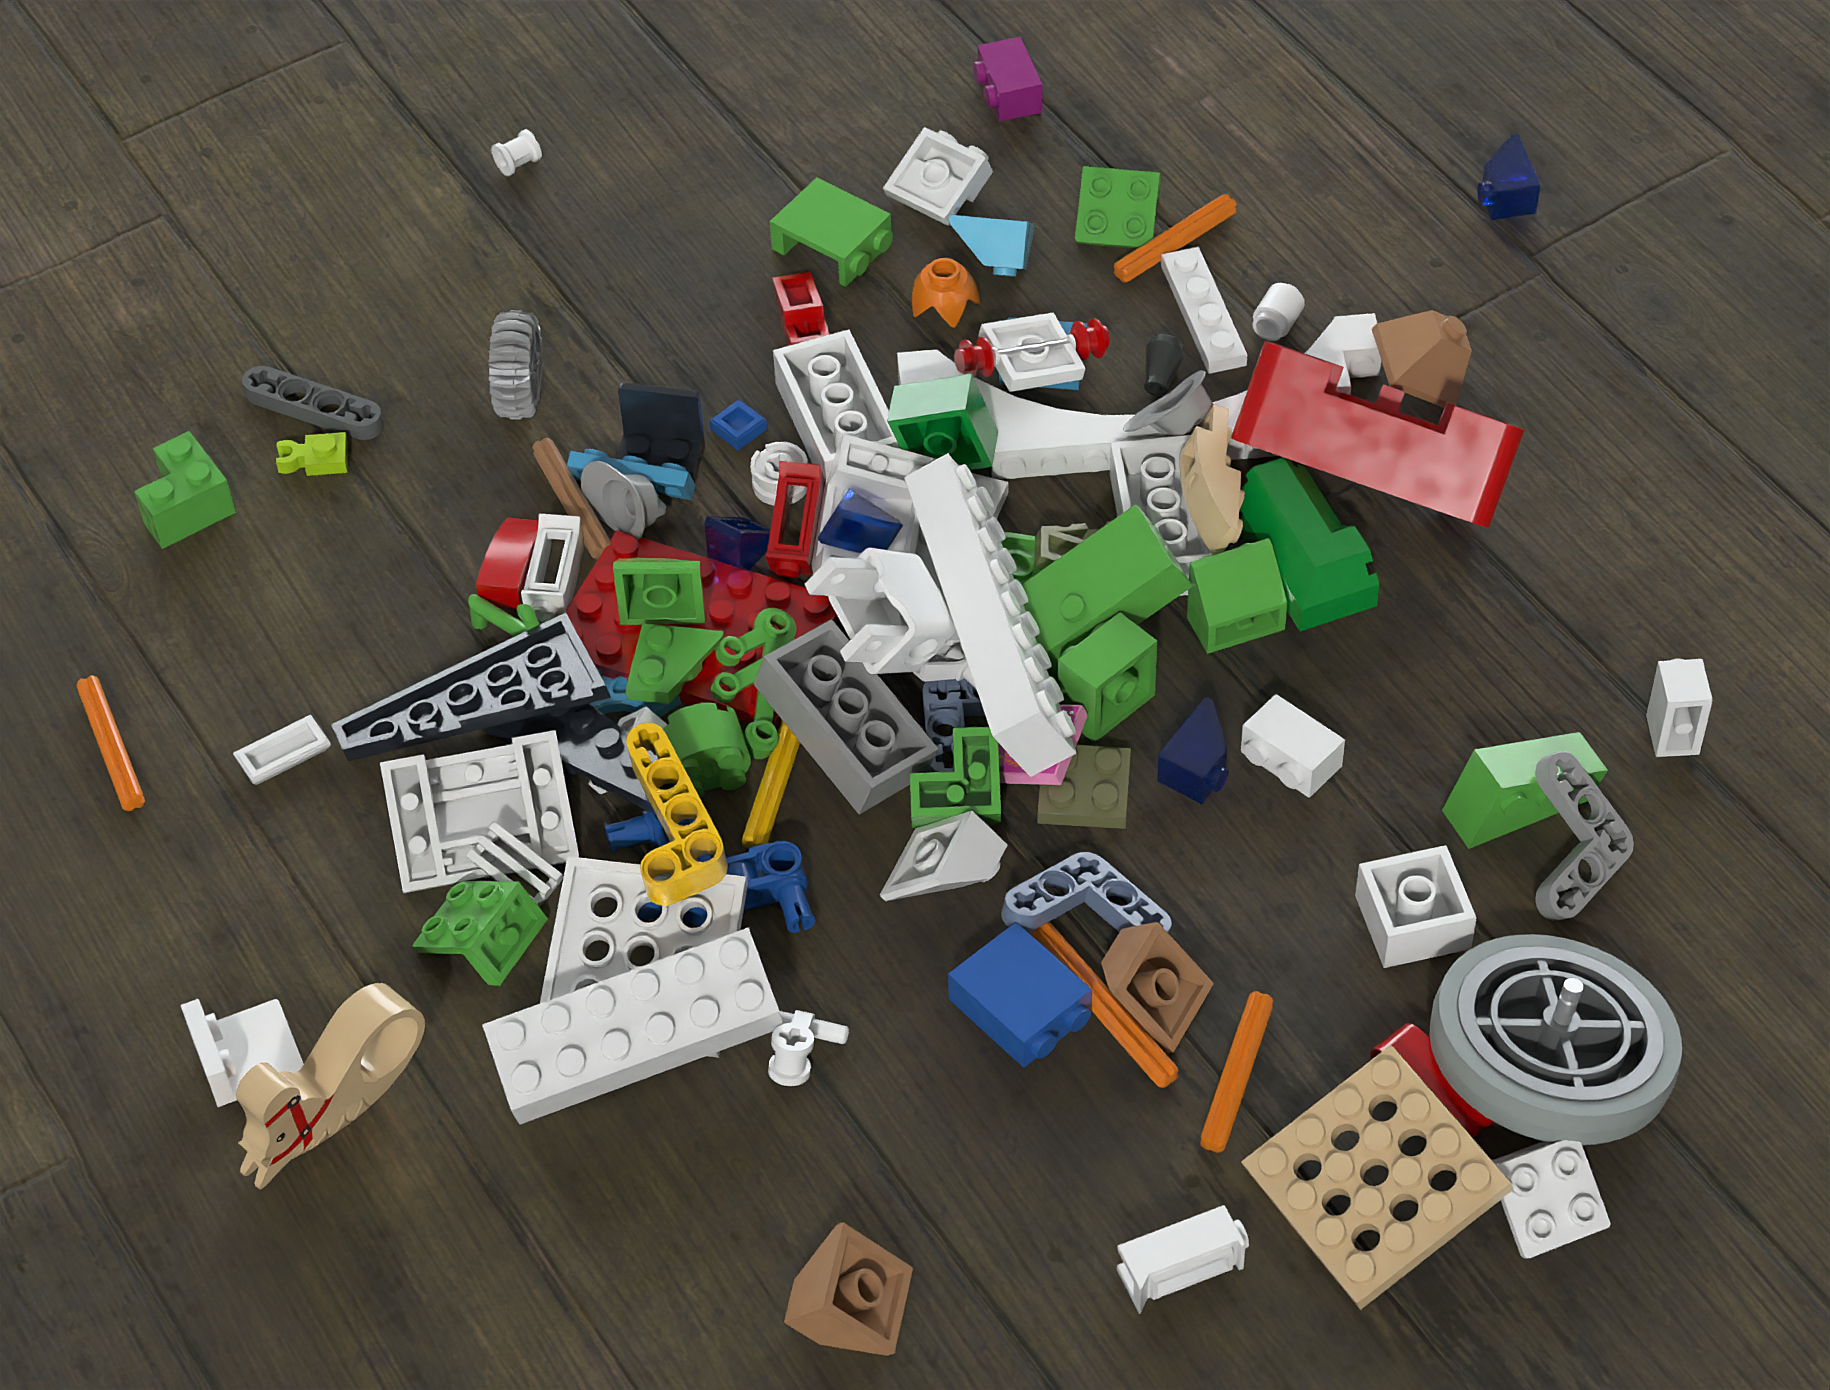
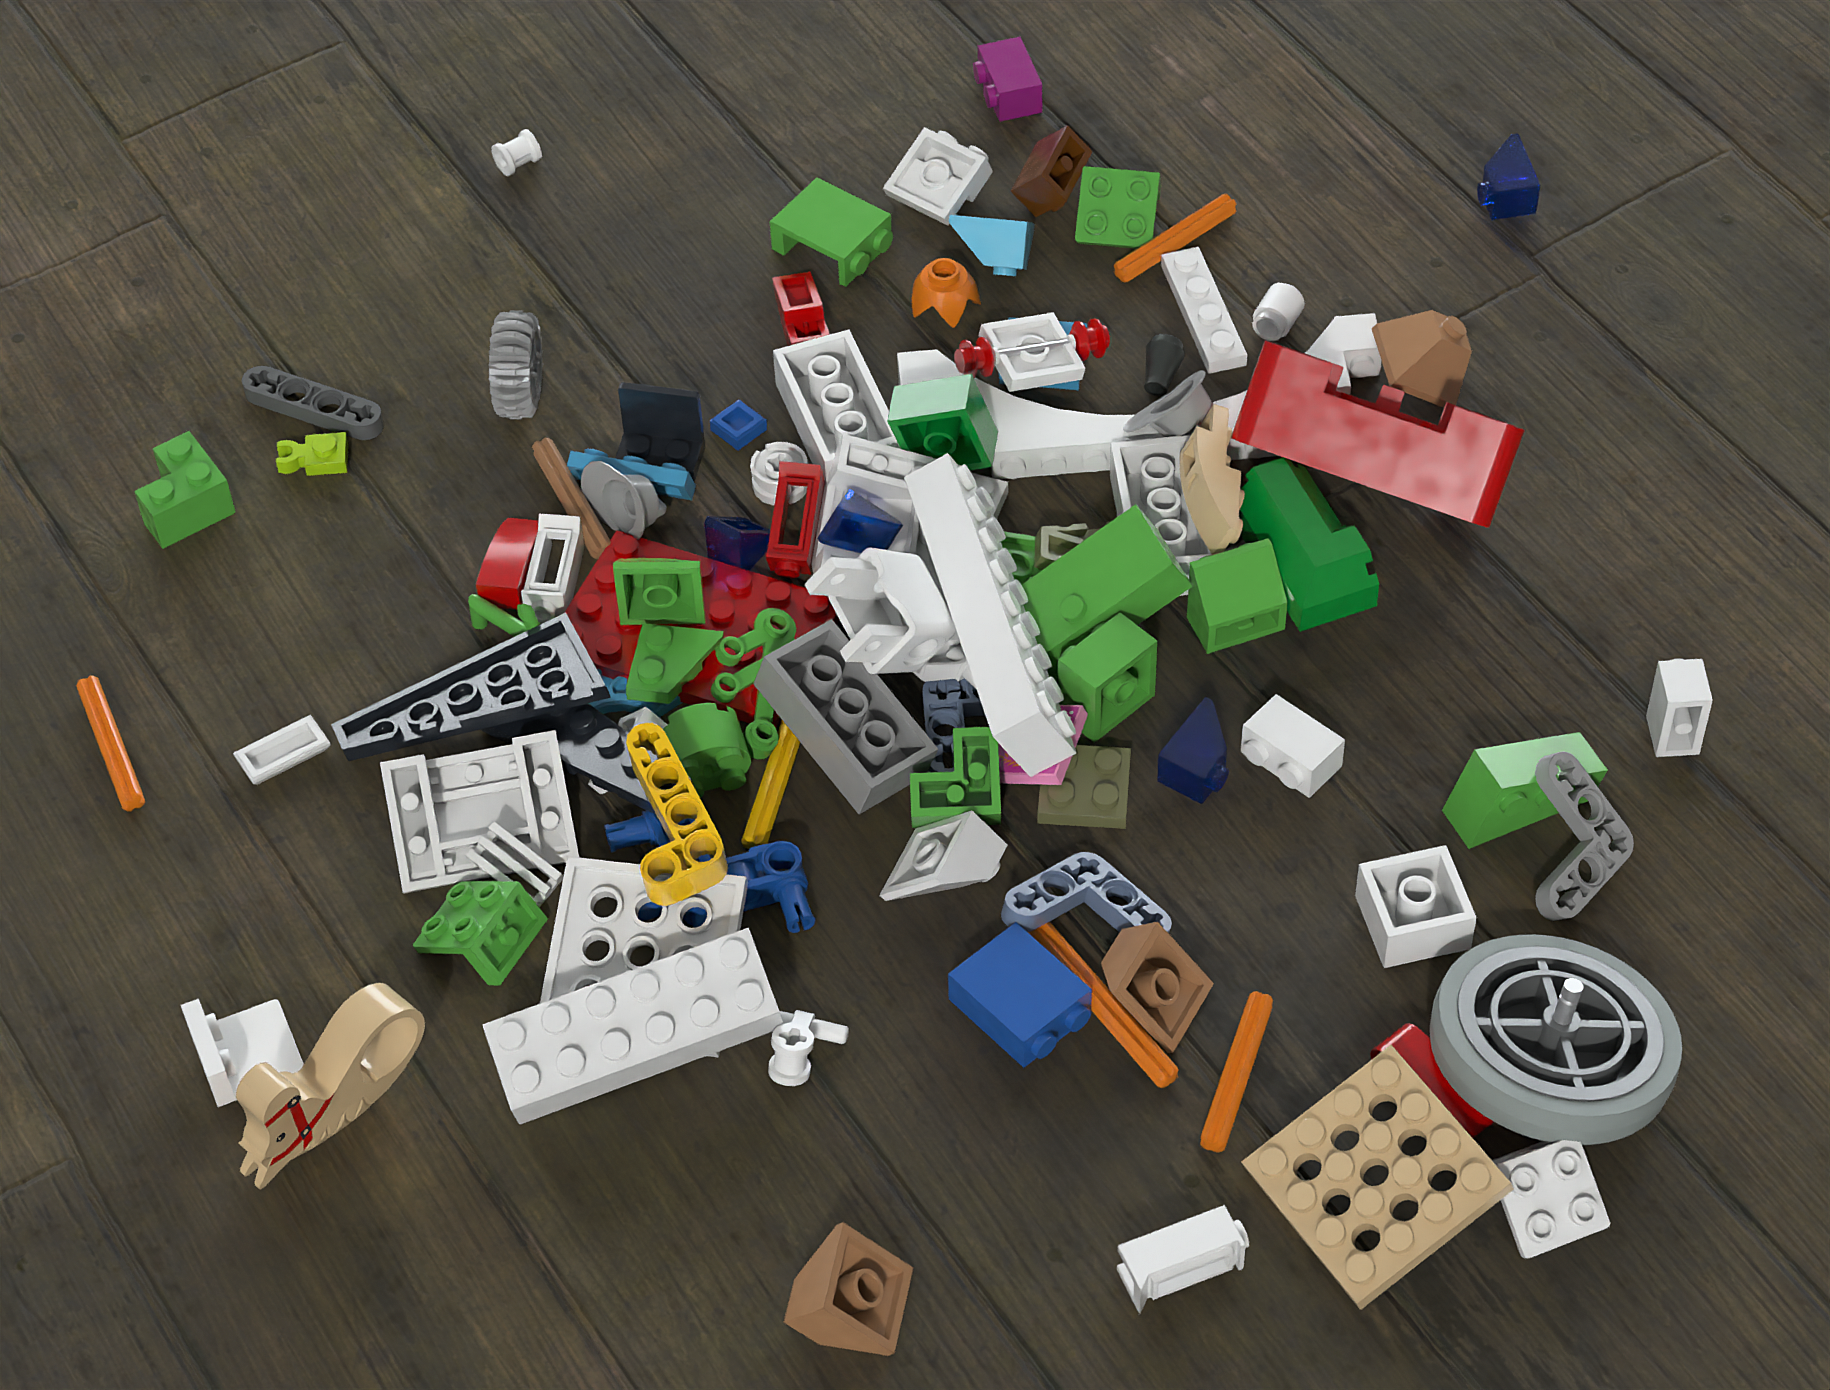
none -> reddish brown brick [1011,125,1093,217]

